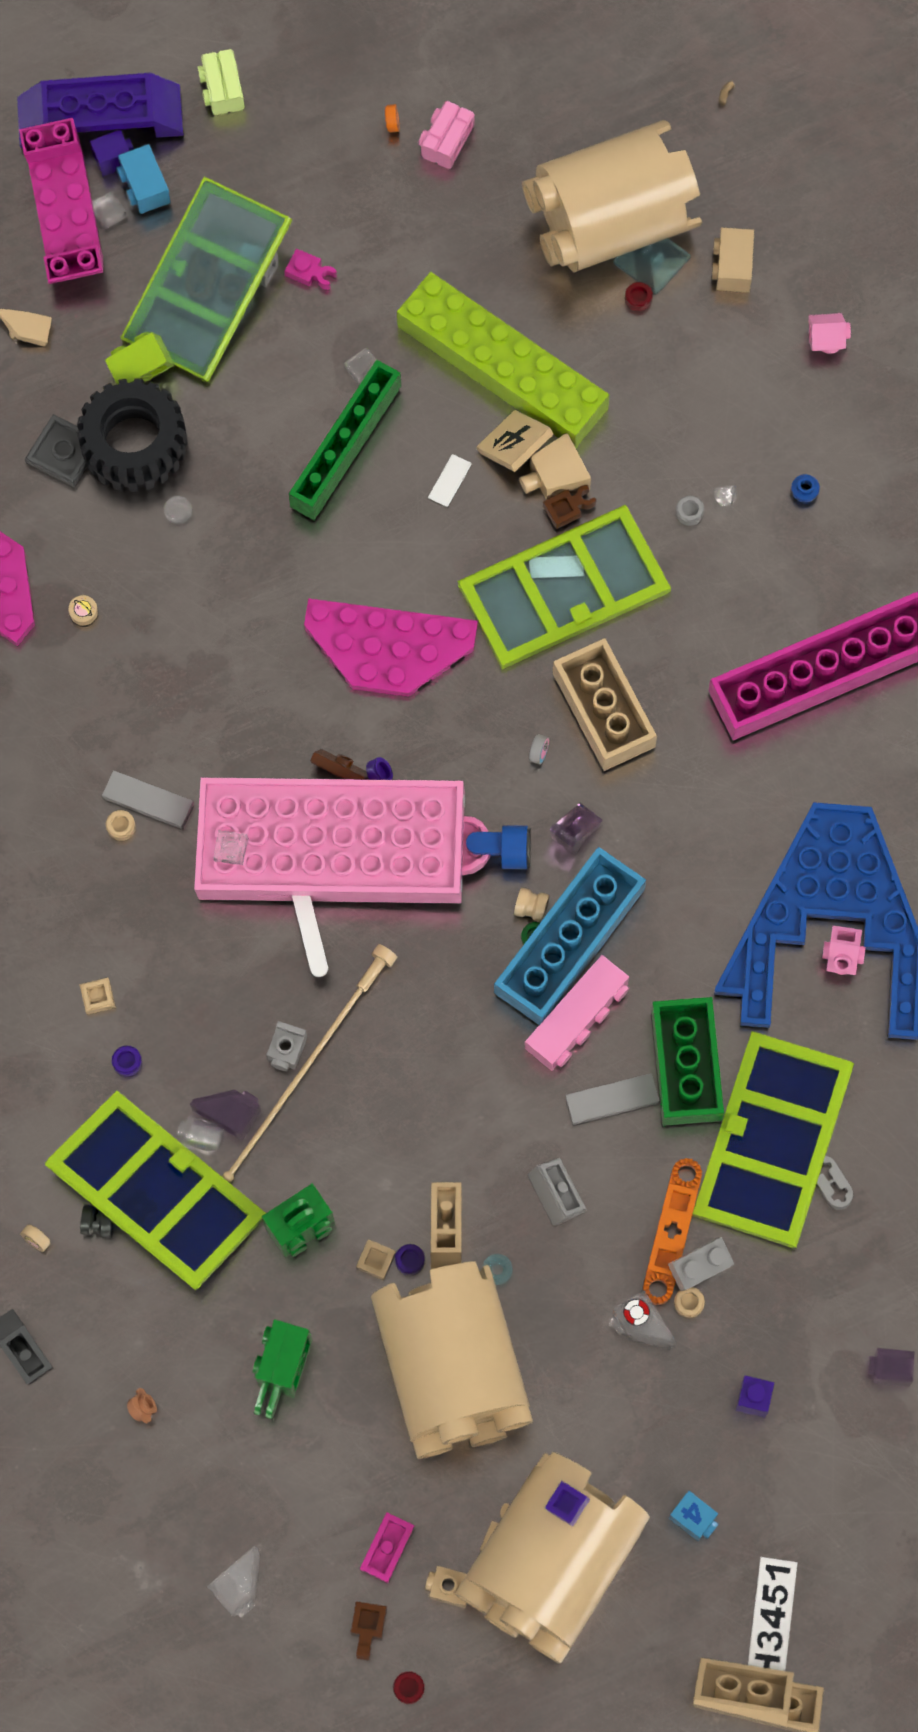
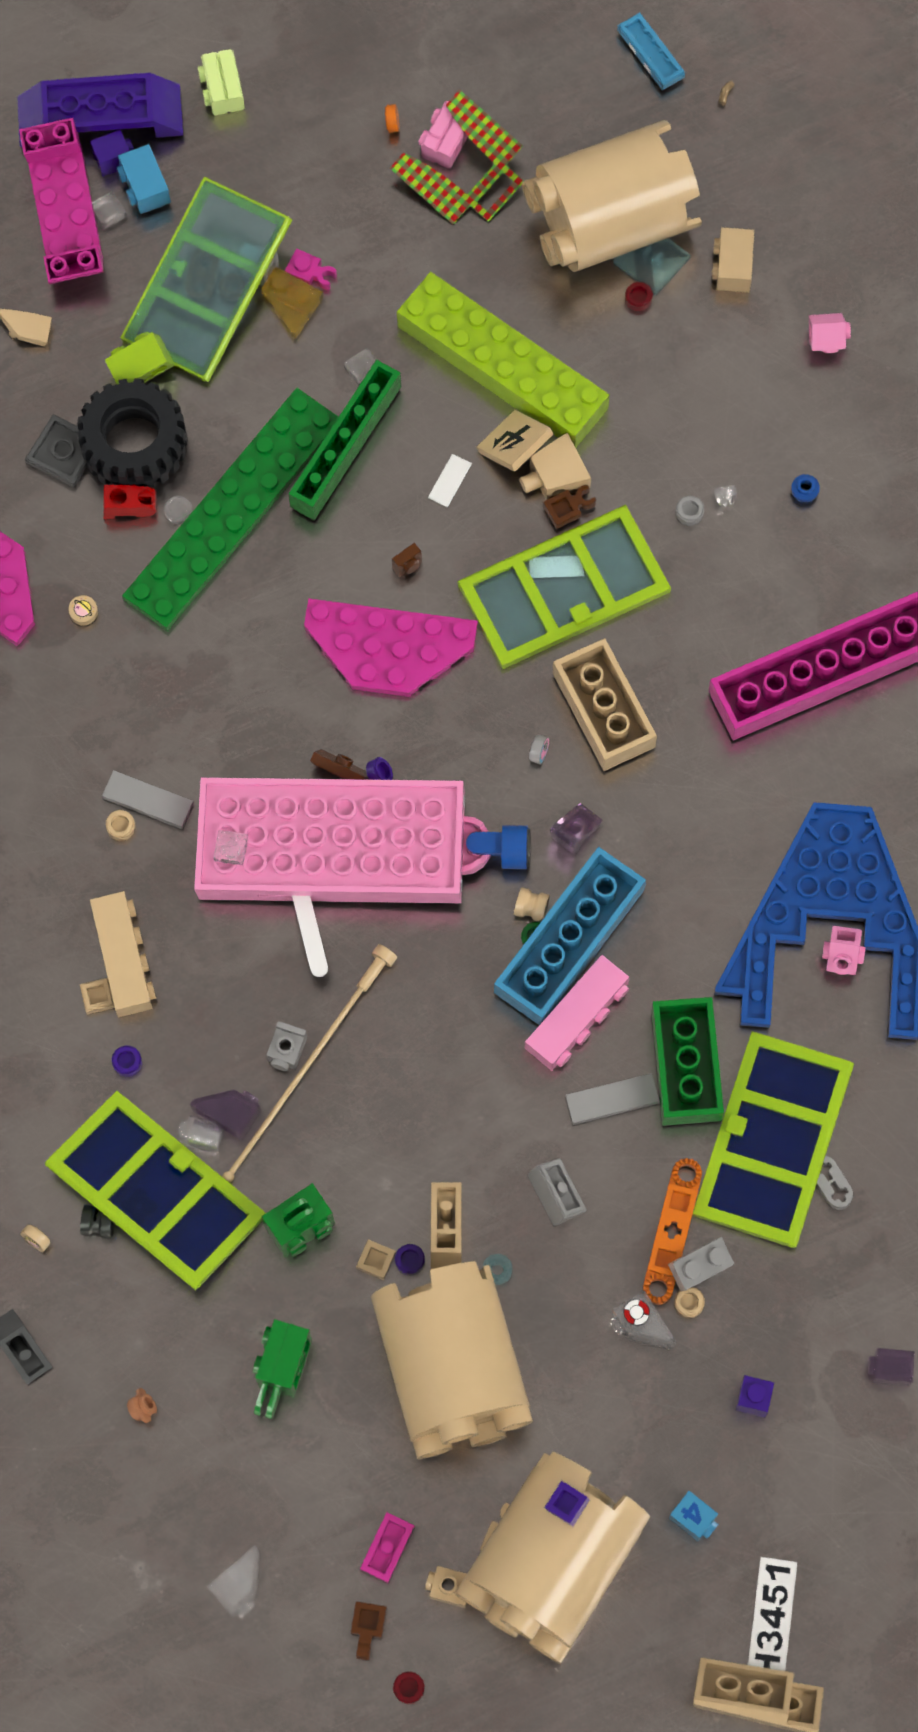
none -> tan brick [90,891,156,1017]
none -> red leg [103,485,156,519]
none -> green plate [122,388,339,632]
none -> clear yellow wing [261,267,324,338]
none -> piece [390,89,524,224]
none -> reddish brown plate [392,542,422,578]
none -> dark azure plate [617,13,685,91]

